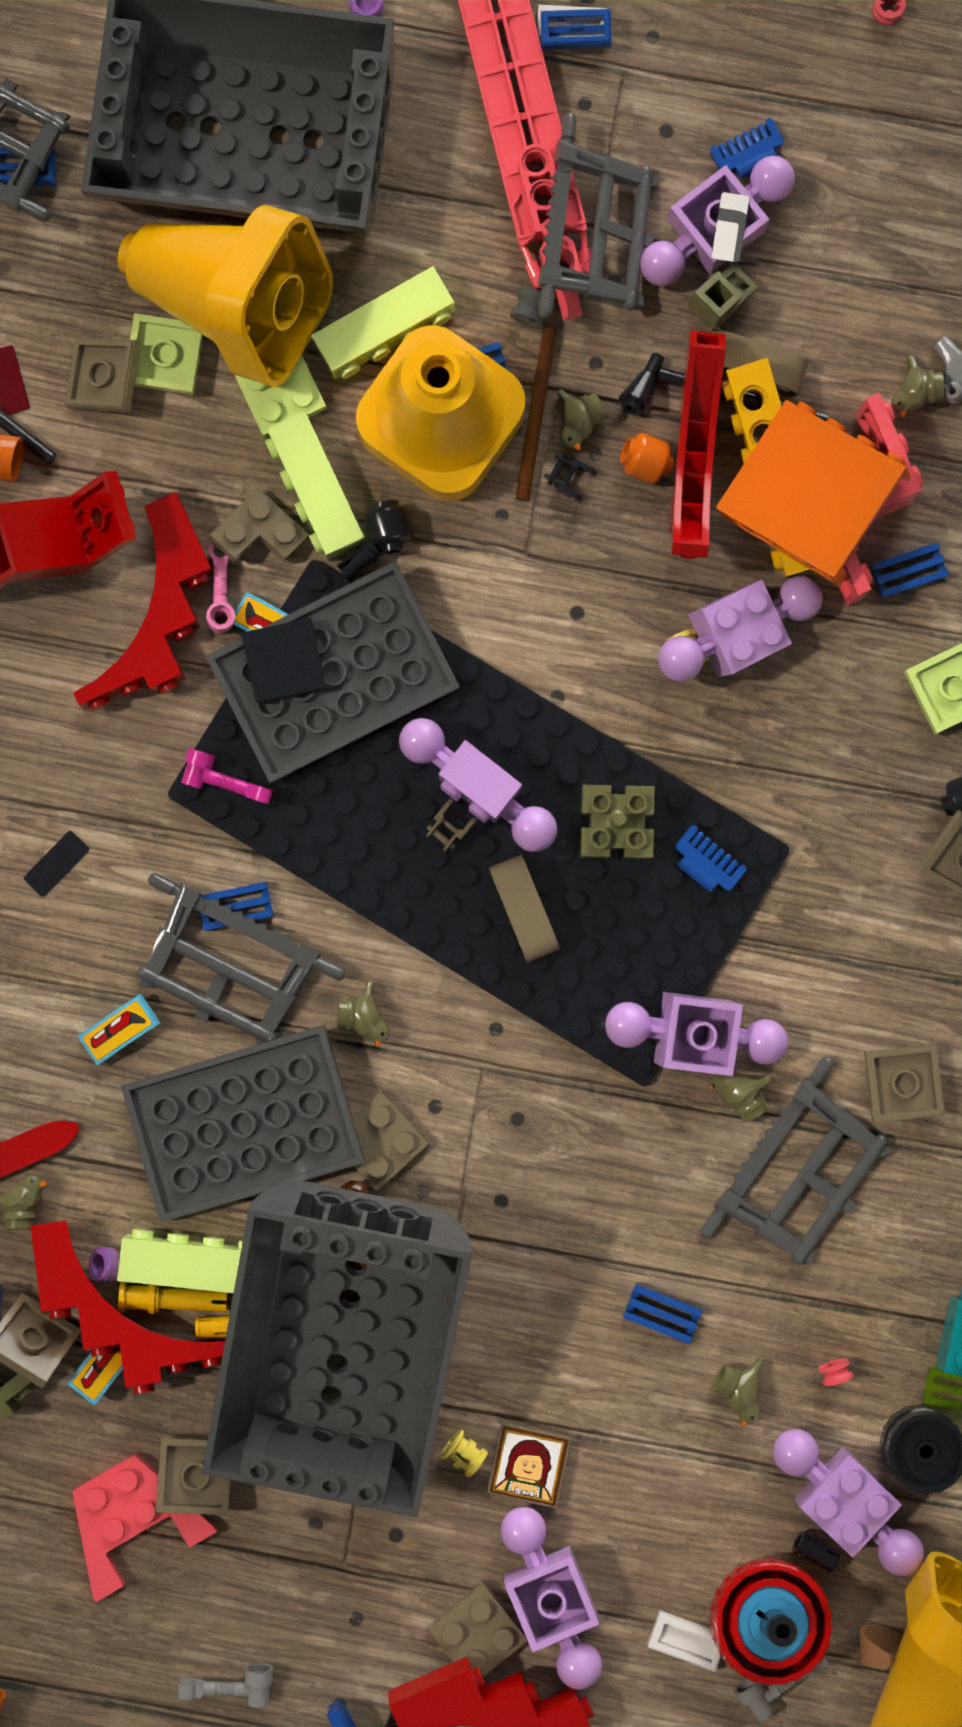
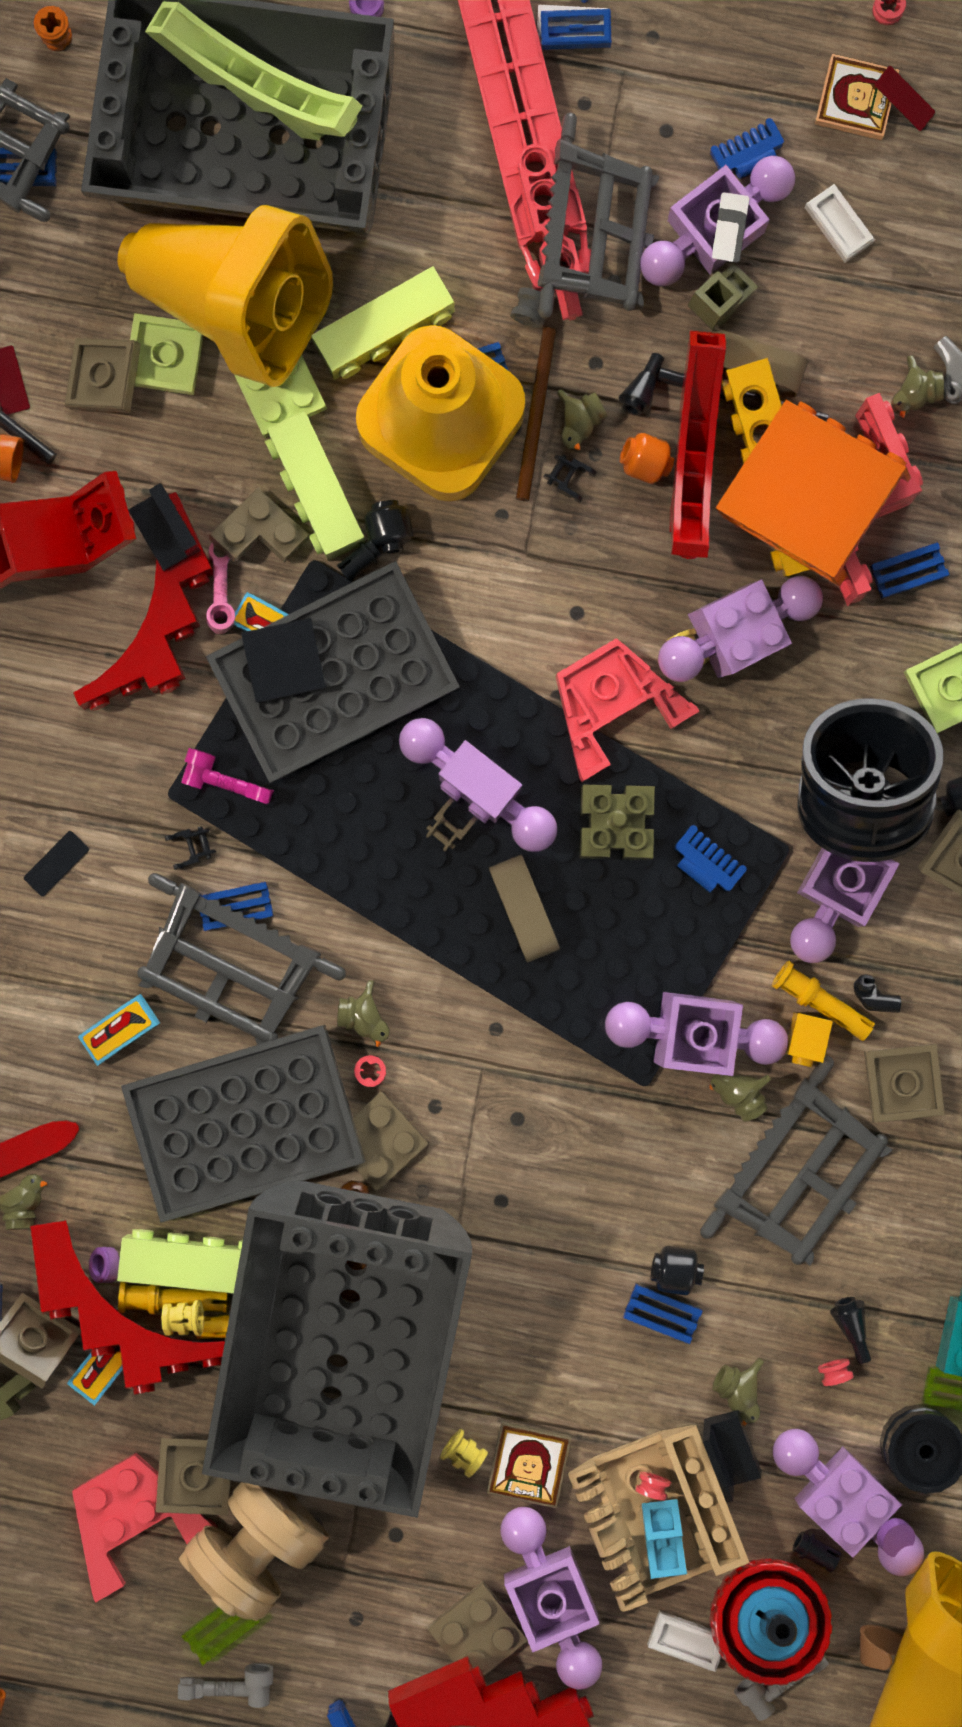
none -> orange bush [34,6,72,51]
none -> black panel [128,483,201,572]
none -> yellowish green arch [145,1,362,140]
none -> light yellow bush [161,1300,204,1336]
none -> black piece [164,826,216,870]
none -> tan piece [179,1482,329,1621]
none -> clear neon green tile [181,1607,261,1666]
none -> coral bush [354,1055,386,1087]
none -> coral wing [555,638,700,782]
none -> tan slope [568,1425,750,1612]
none -> coral bush [635,1472,671,1501]
none -> medium azure slope [641,1499,687,1579]
none -> black head [650,1246,704,1296]
none -> black panel [703,1410,762,1503]
none -> yellow pin [771,960,875,1041]
none -> yellow brick [785,1012,833,1067]
none -> lavender brick [790,848,899,963]
none -> black wheel [797,698,944,862]
none -> white tile [804,184,875,263]
none -> tile [815,54,899,140]
none -> black cone [830,1297,871,1364]
none -> black arm [853,974,901,1013]
none -> dark red sticker [874,66,935,131]
none -> medium lavender tile [877,1518,915,1557]

